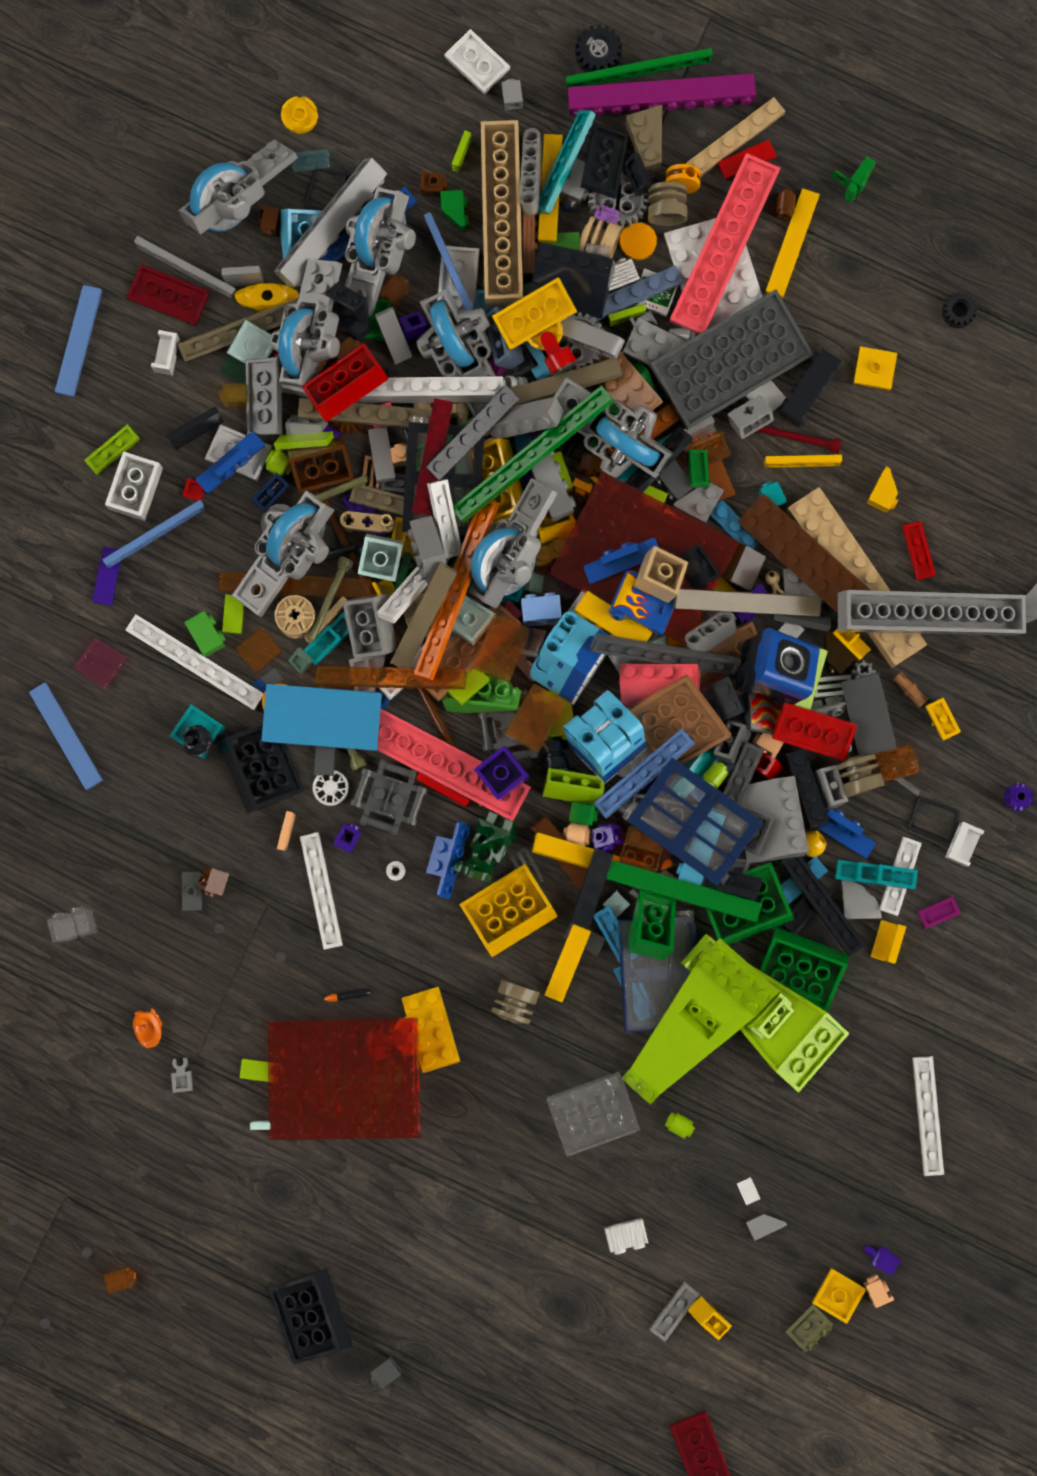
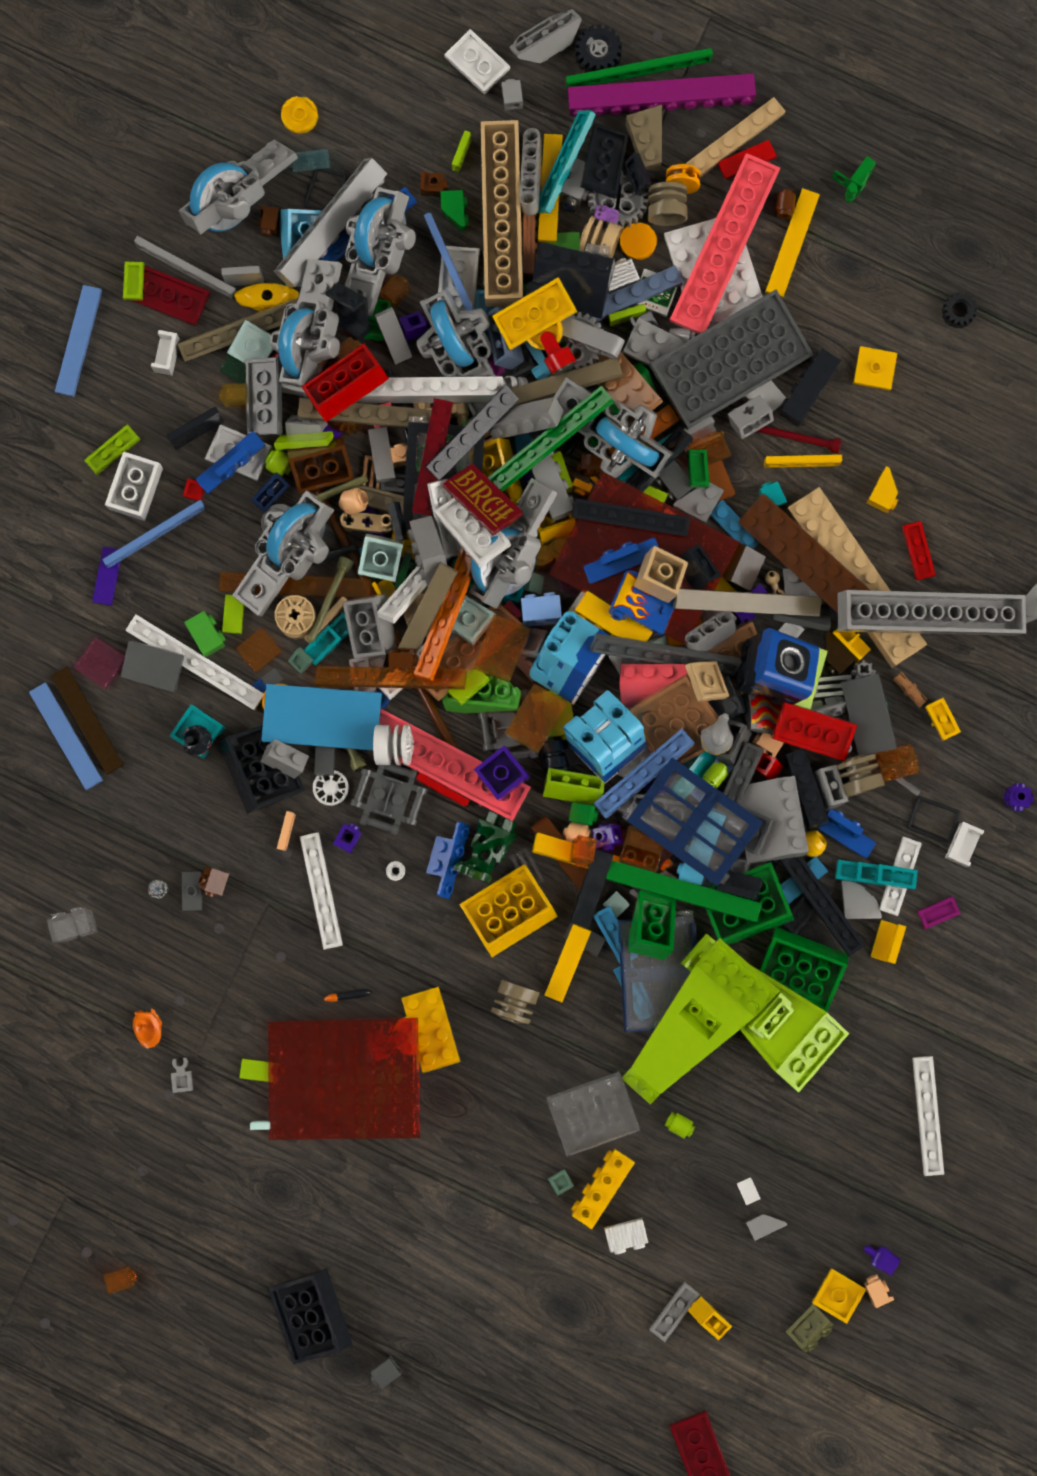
none -> dark brown tile [51,667,124,775]
none -> dark grey tile [121,640,185,692]
none -> lime tile [123,262,145,301]
none -> clear smoke tile [147,879,168,899]
none -> light grey brick [261,739,309,779]
none -> light nougat head [339,488,368,515]
none -> white wheel [373,725,414,765]
none -> black tile [388,502,409,541]
none -> reddish brown brick [389,648,419,671]
none -> white plate [434,498,511,568]
none -> dark red tile [443,463,523,536]
none -> light grey wedge [509,9,582,64]
none -> sand green tile [548,1168,574,1196]
none -> clear orange brick [569,835,597,867]
none -> yellow brick [571,1148,635,1229]
none -> black plate [572,499,690,537]
none -> tan tile [685,661,729,702]
none -> light grey hair [701,713,733,755]

